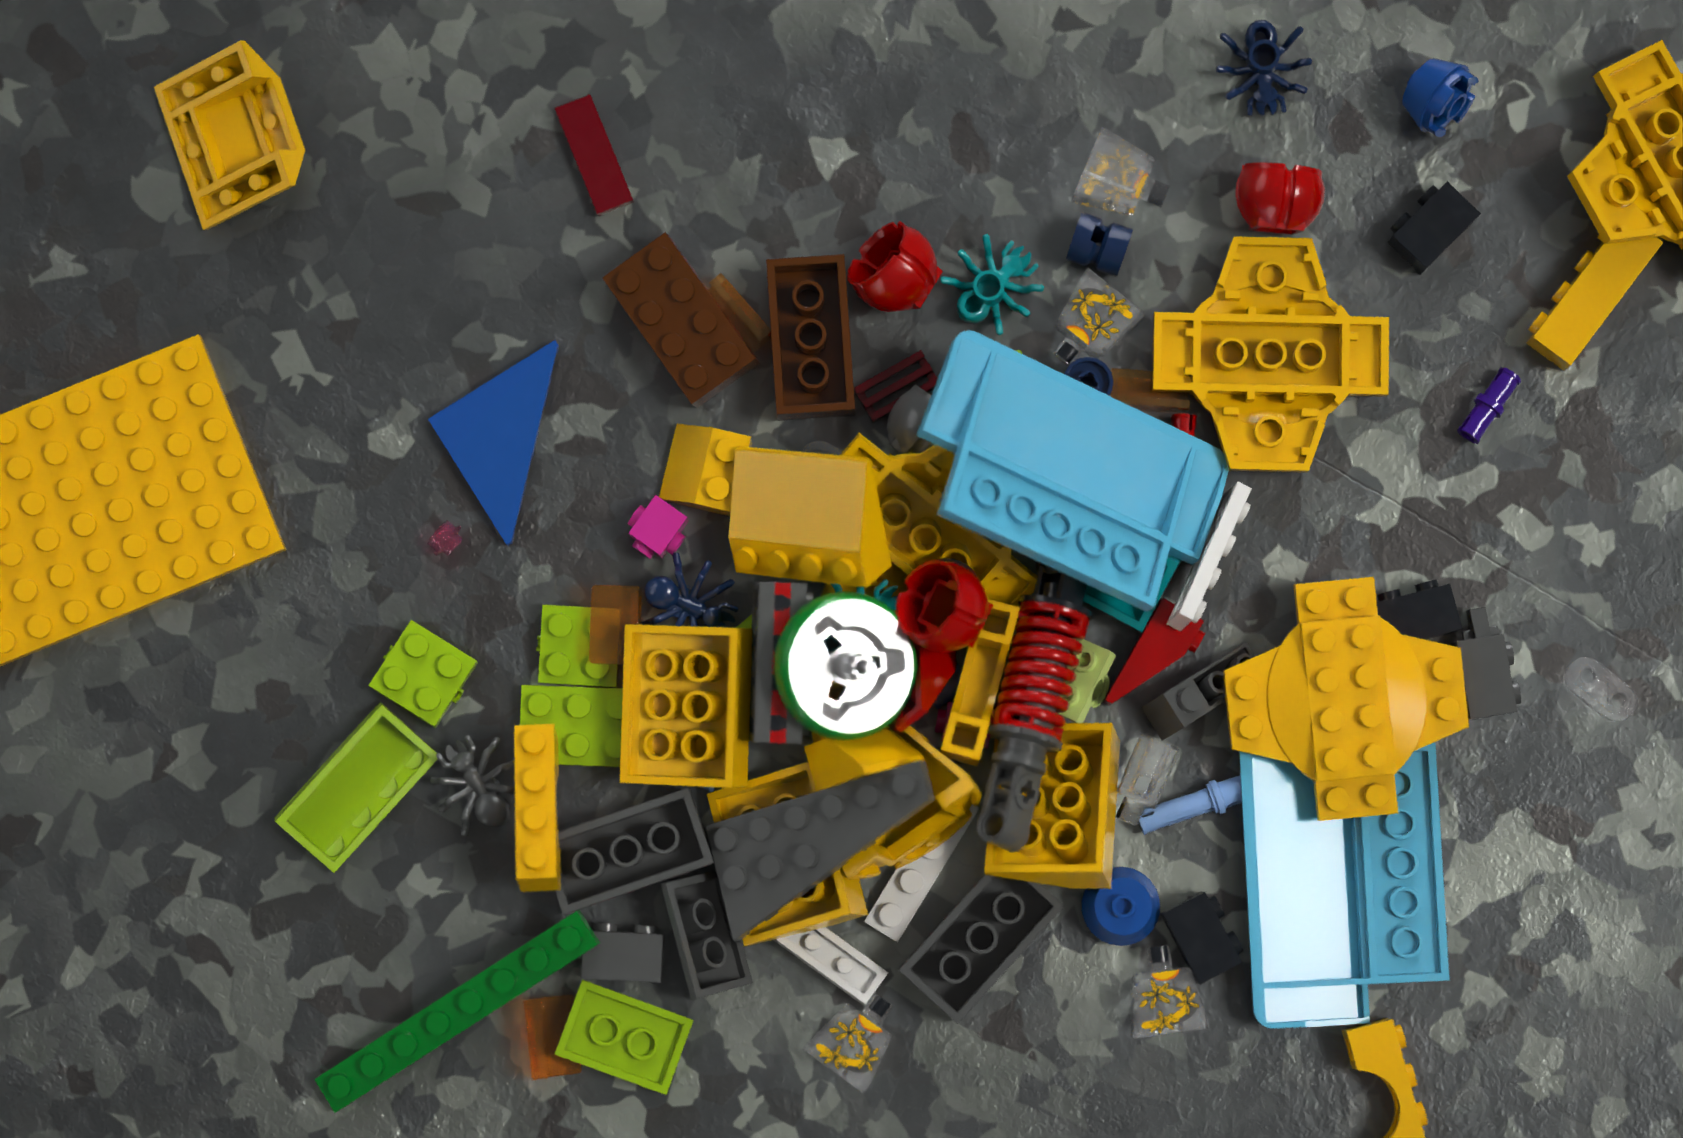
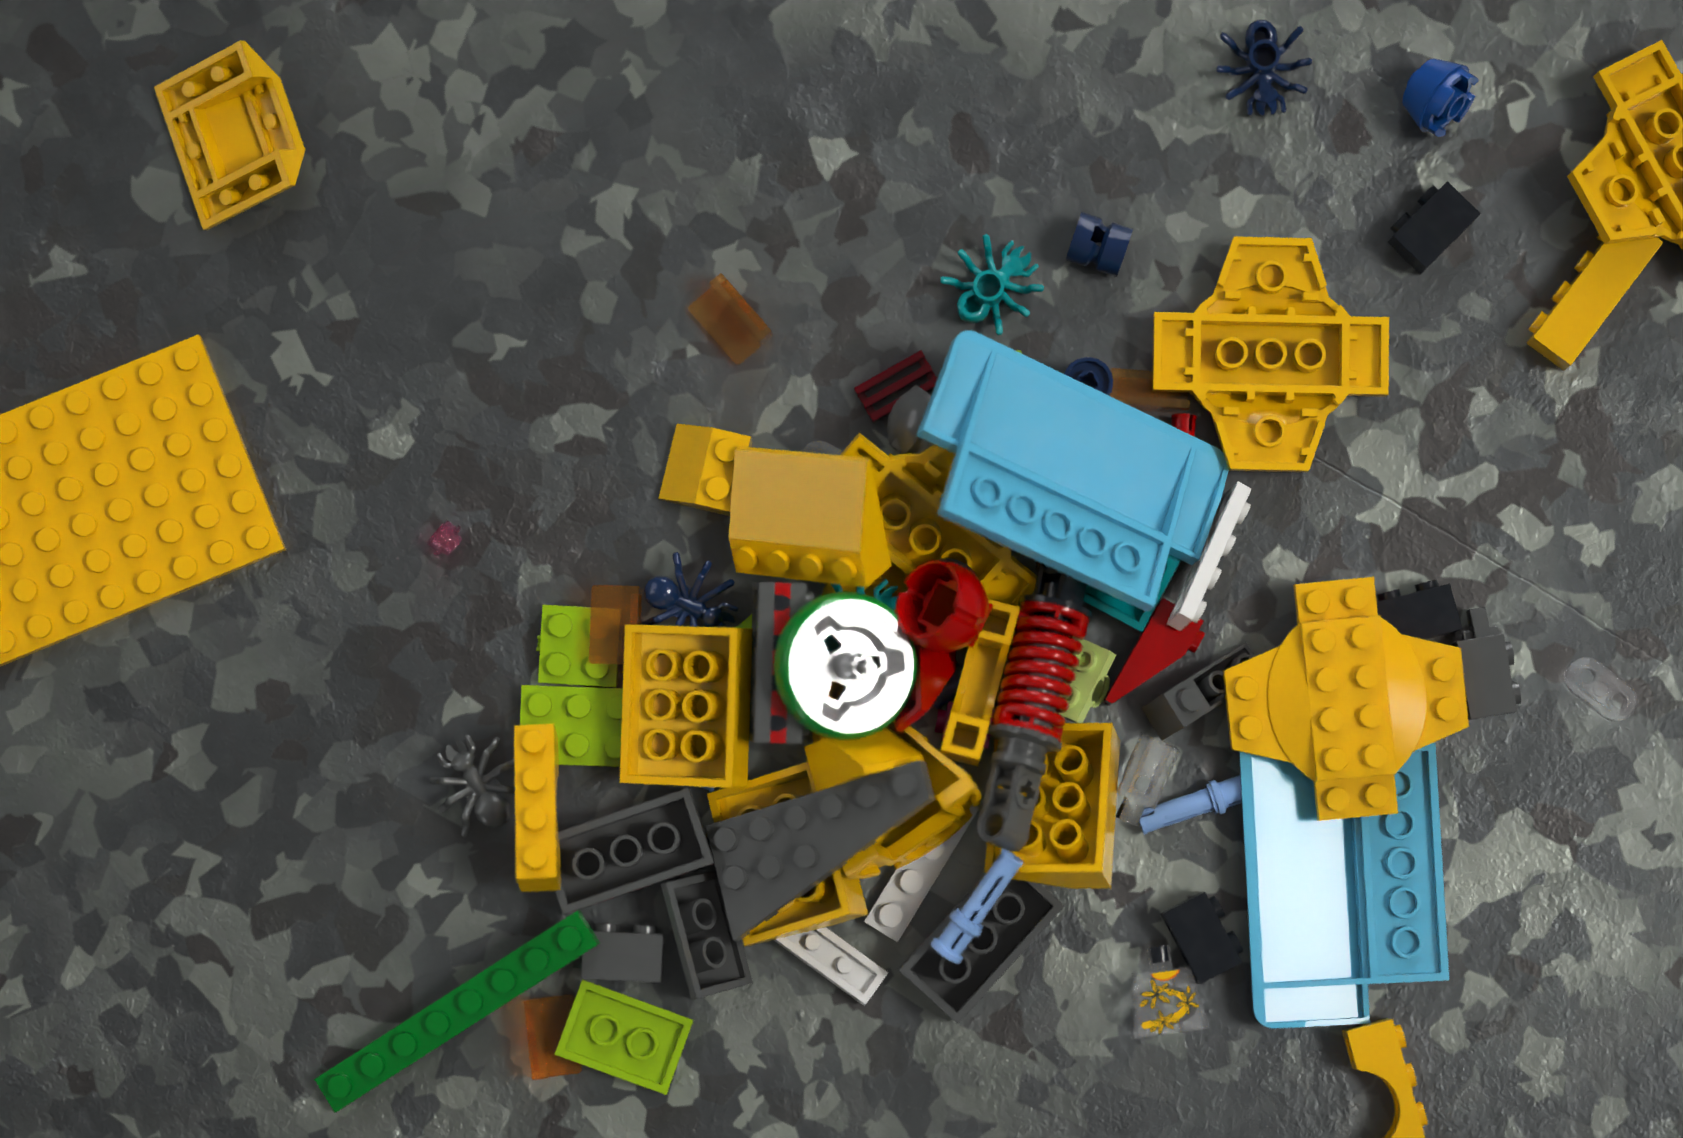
lime slope [274,701,438,873] -> none
lime plate [368,620,478,729] -> none
blue tile [428,340,559,546] -> none
dark red tile [555,94,634,217] -> none
reddish brown brick [602,232,760,408] -> none
dark pink brick [628,495,689,559] -> none
reddish brown brick [766,254,855,421] -> none
torso [803,992,894,1093] -> none
red piece [847,221,943,312] -> none
clear torso [1053,268,1146,366] -> none
clear torso [1072,127,1170,215] -> none
blue cone [1082,867,1160,946] -> none
red piece [1235,162,1325,235] -> none
dark purple pin [1457,367,1521,444] -> none
none -> light blue pin [930,849,1024,964]

